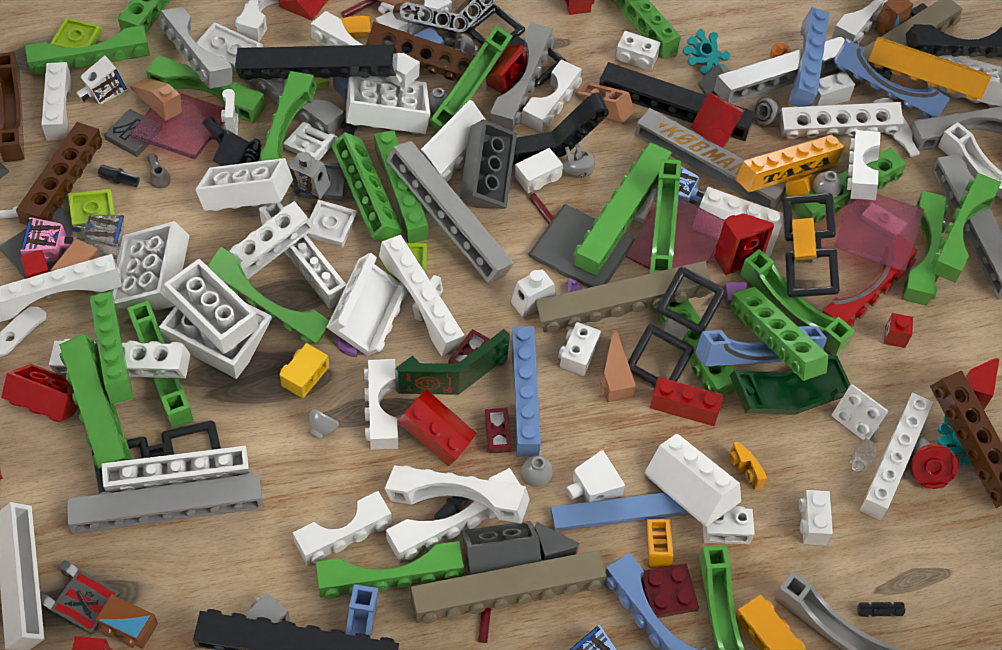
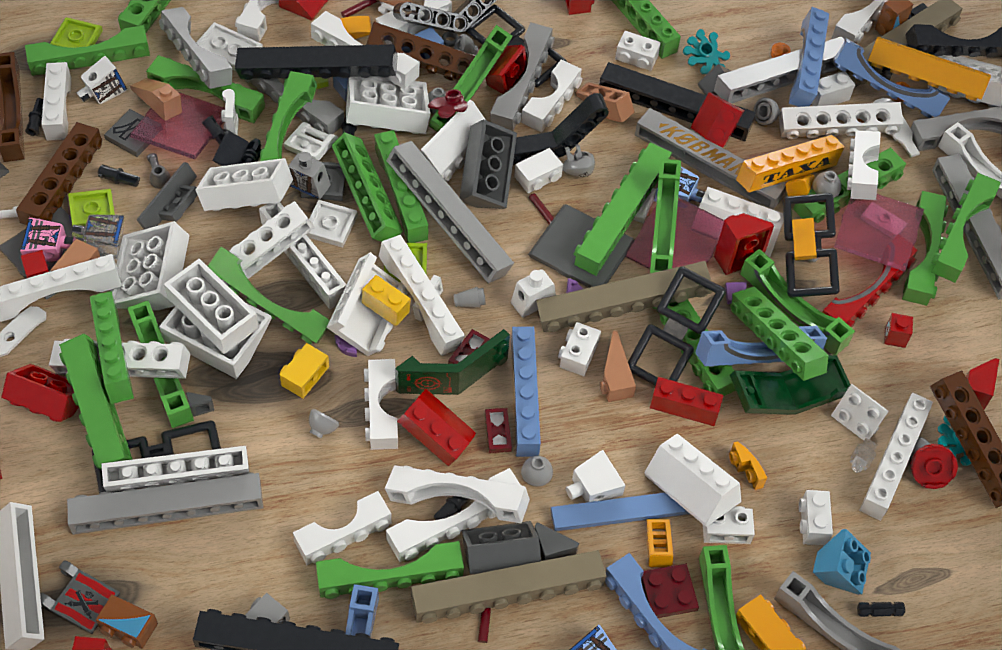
none -> black axle [25,98,44,136]
none -> dark grey bracket [137,162,198,229]
none -> dark grey slope [186,392,214,417]
none -> yellow brick [362,275,411,326]
none -> dark red plate [428,89,468,118]
none -> light grey cone [454,286,486,308]
none -> dark azure slope [813,529,871,595]

